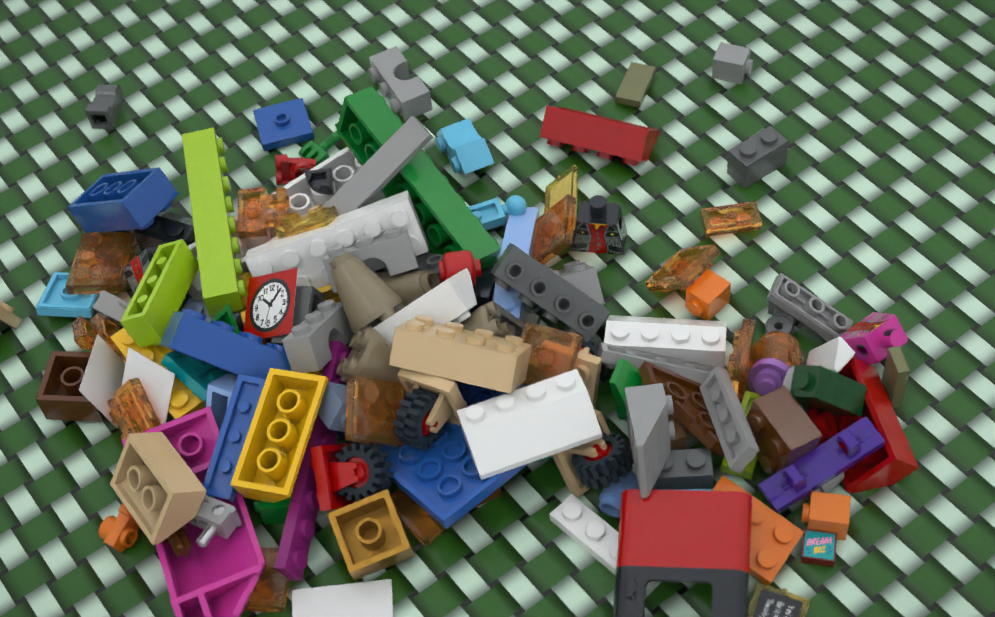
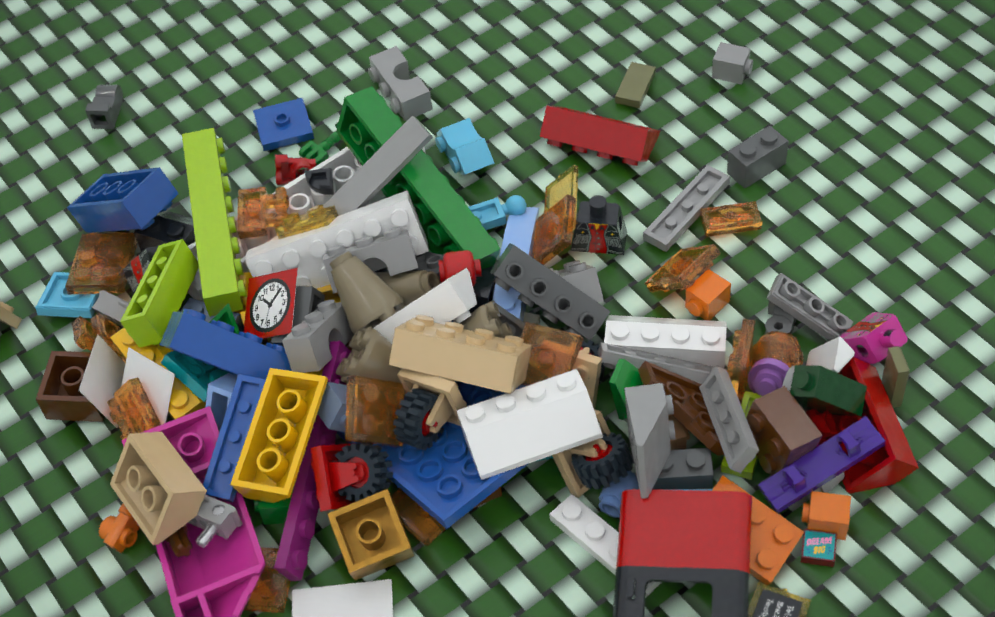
none -> light grey plate [643,165,730,252]

